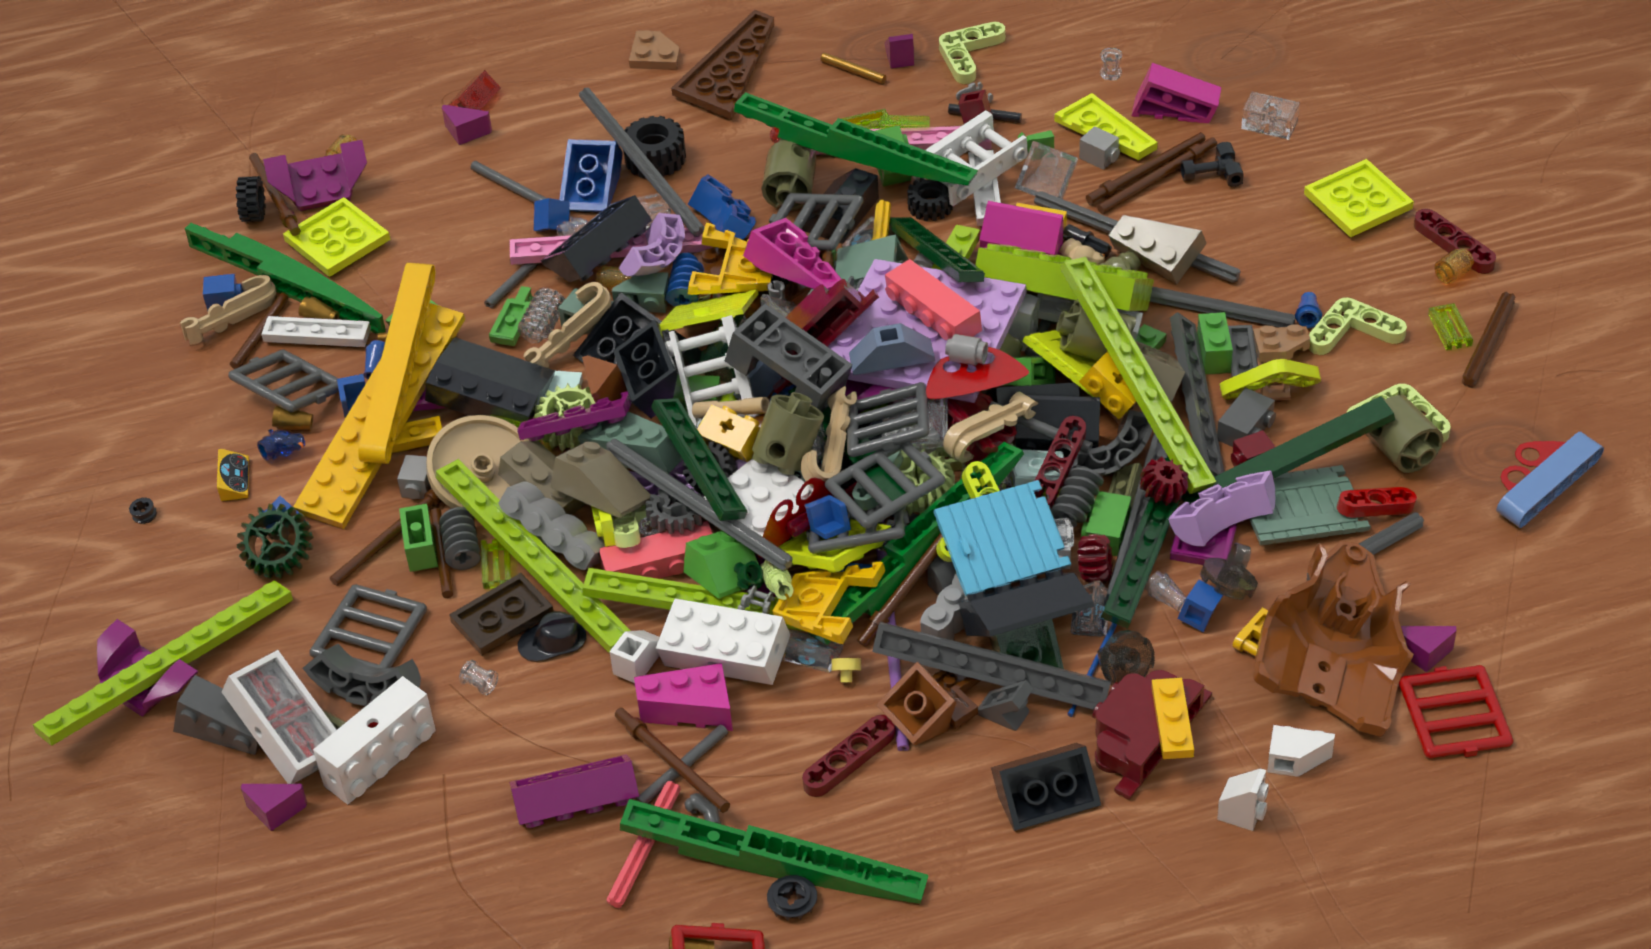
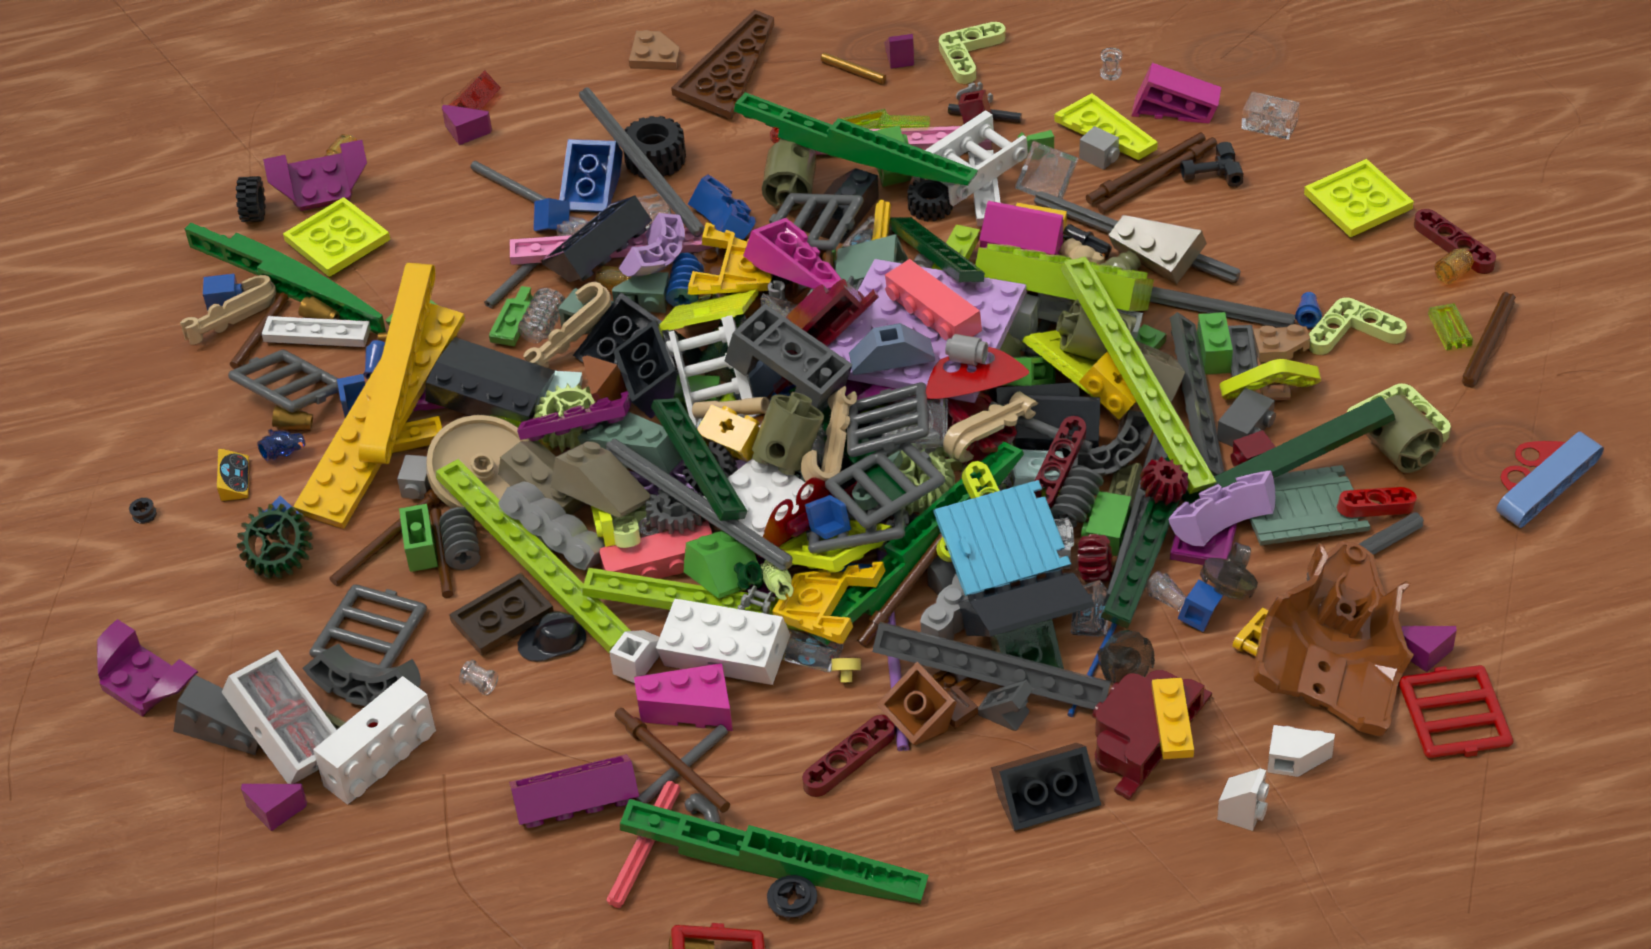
lime plate [33,580,293,746] -> none
reddish brown bar [249,153,301,236] -> none
clear neon green tile [481,539,512,589] -> none

